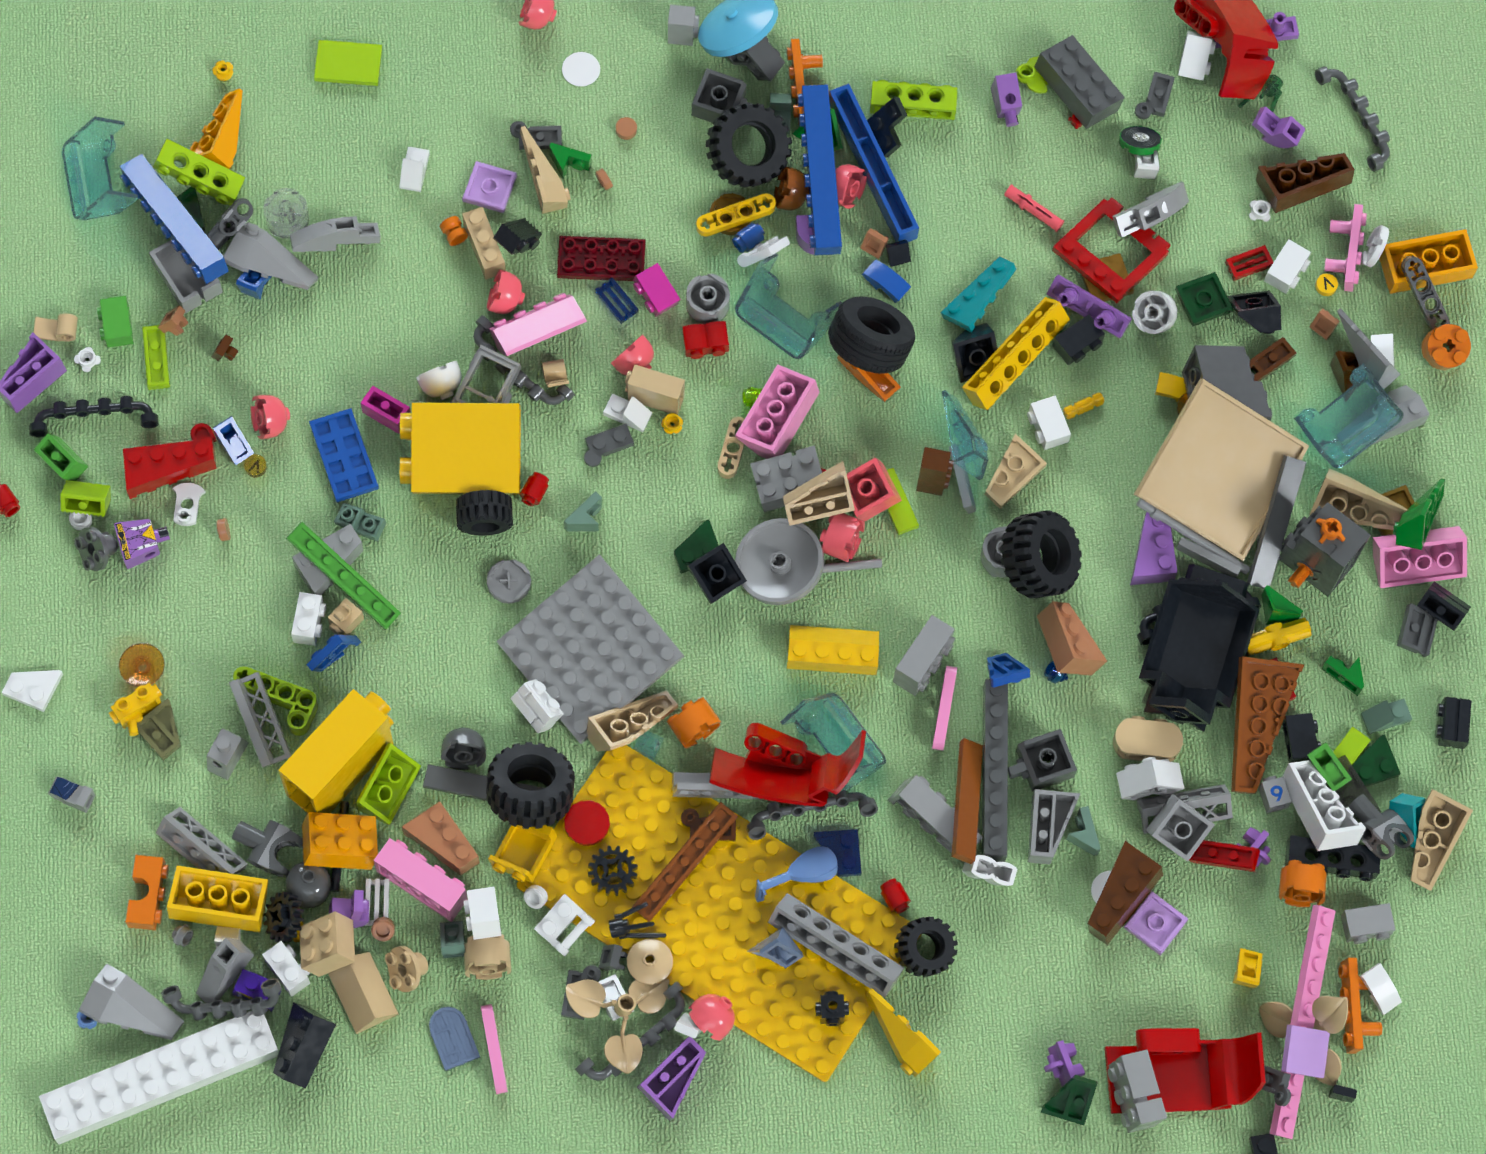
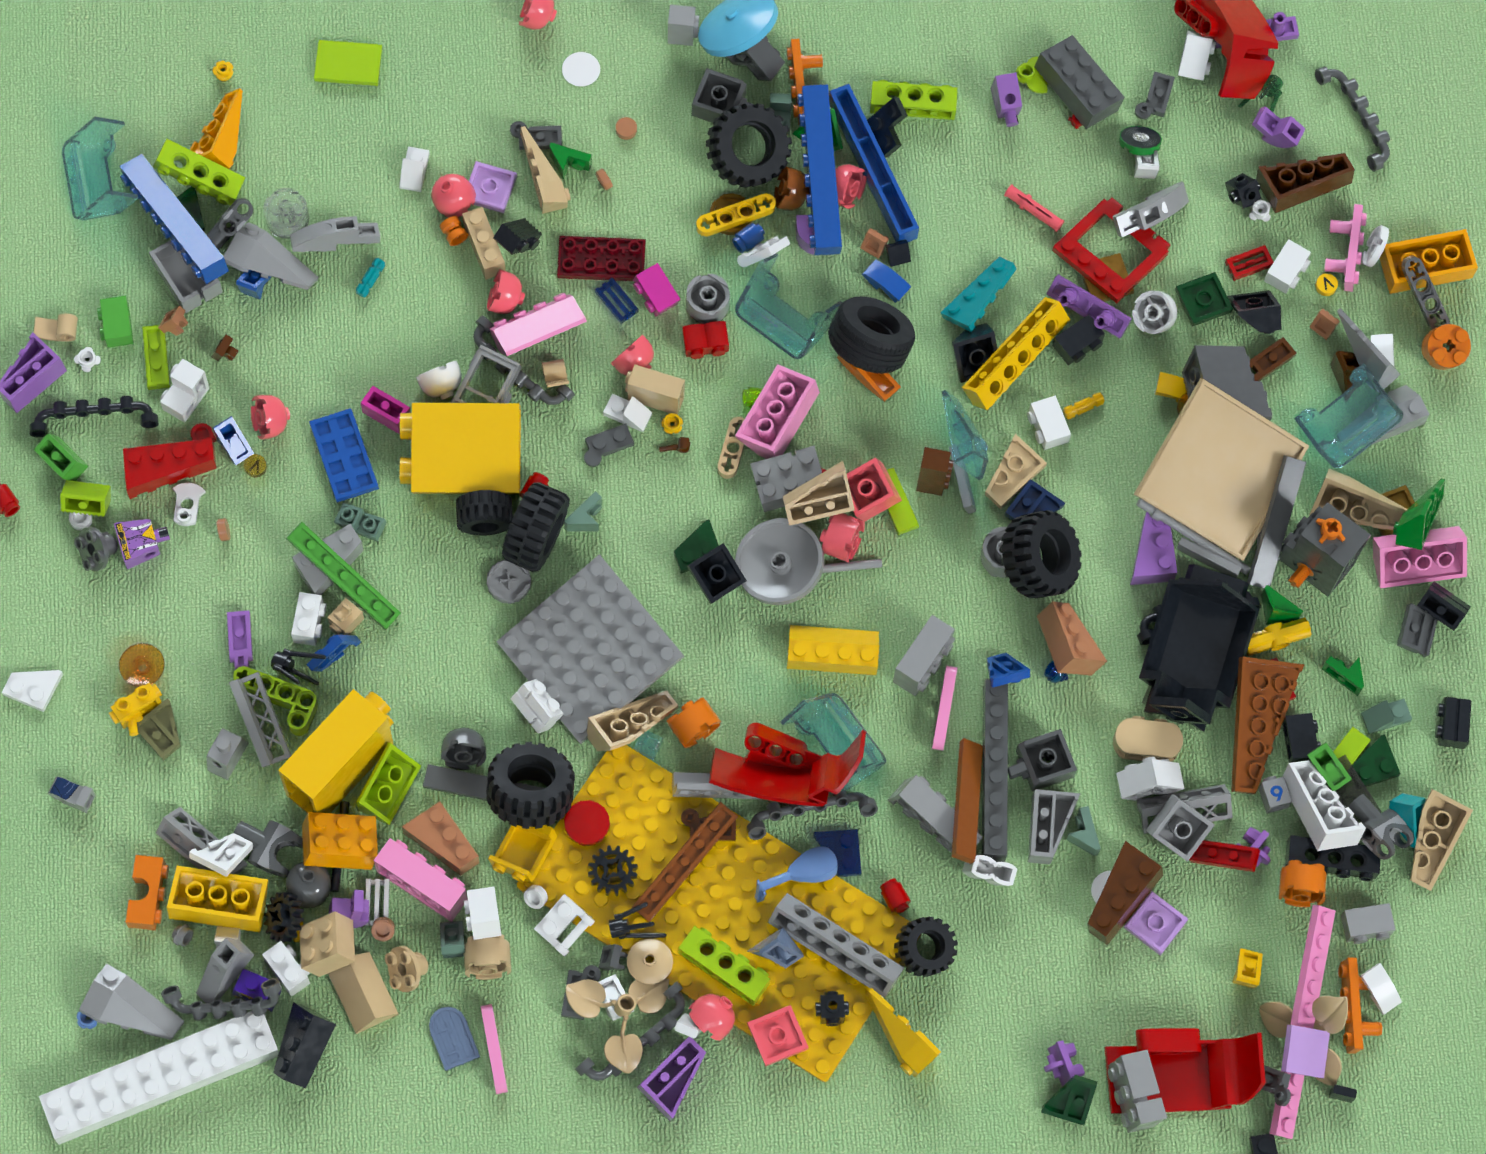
none -> white brick [160,359,209,423]
none -> white wing [189,833,253,877]
none -> medium lavender hinge [227,610,253,670]
none -> black plant [271,648,326,685]
none -> teal axle [356,258,385,297]
none -> coral cylinder [431,174,476,218]
none -> black tyre [502,482,570,572]
none -> reddish brown hand [659,437,691,453]
none -> lime brick [678,926,770,1006]
none -> coral plate [747,1005,809,1067]
none -> dark blue wing [1005,479,1065,520]
none -> black brick [1225,173,1261,208]

